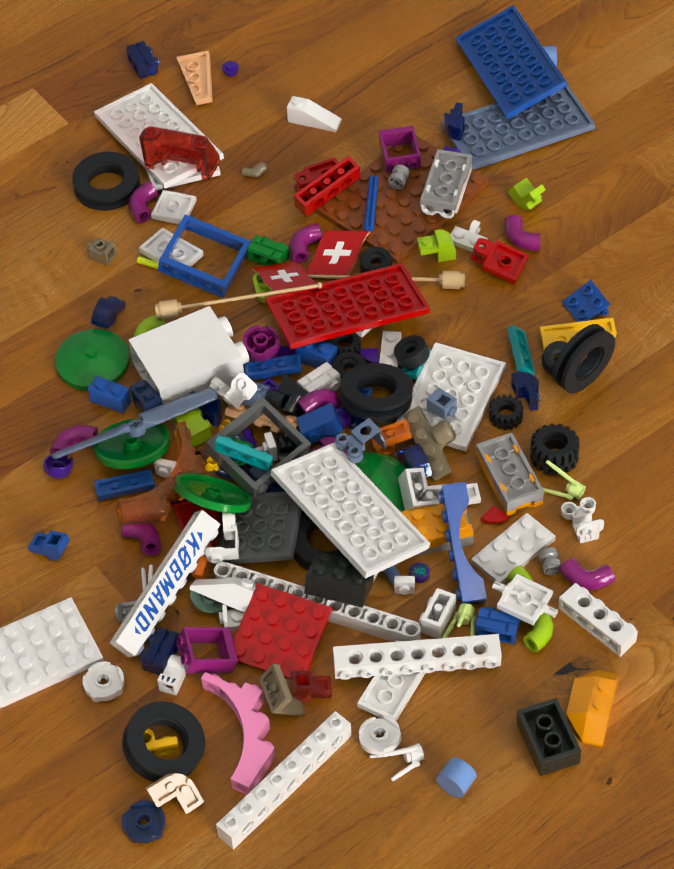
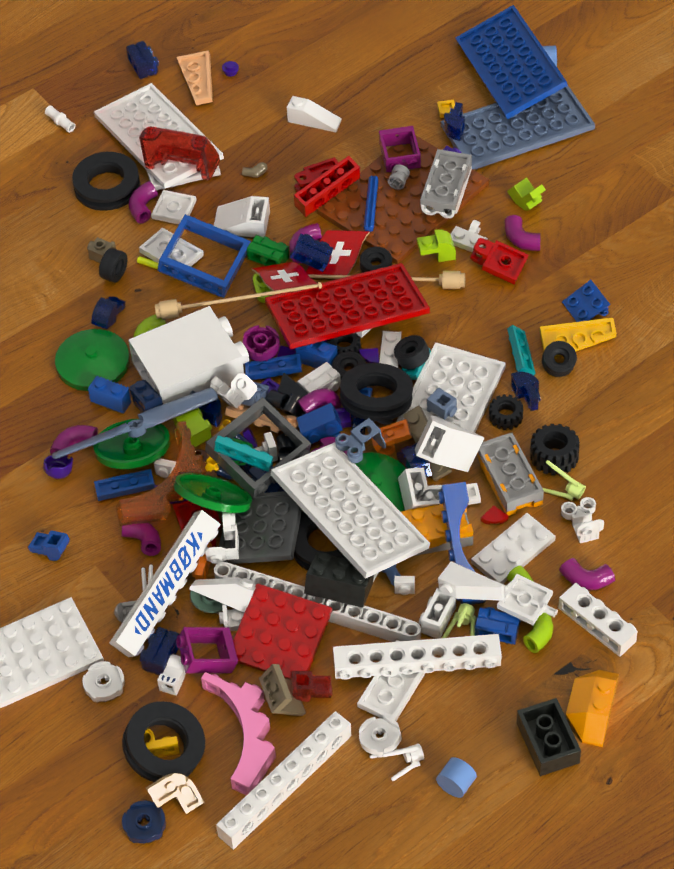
tile [410,562,430,583] -> none
light grey wheel [538,547,562,575] -> none
black tyre [552,324,615,394] -> none
none -> white pin [45,106,76,133]
none -> black tyre [99,248,128,283]
none -> white slope [214,196,270,237]
none -> clear blue brick [290,233,333,272]
none -> white slope [415,415,484,472]
none -> yellow plate [437,99,457,118]
none -> white slope [438,561,504,601]

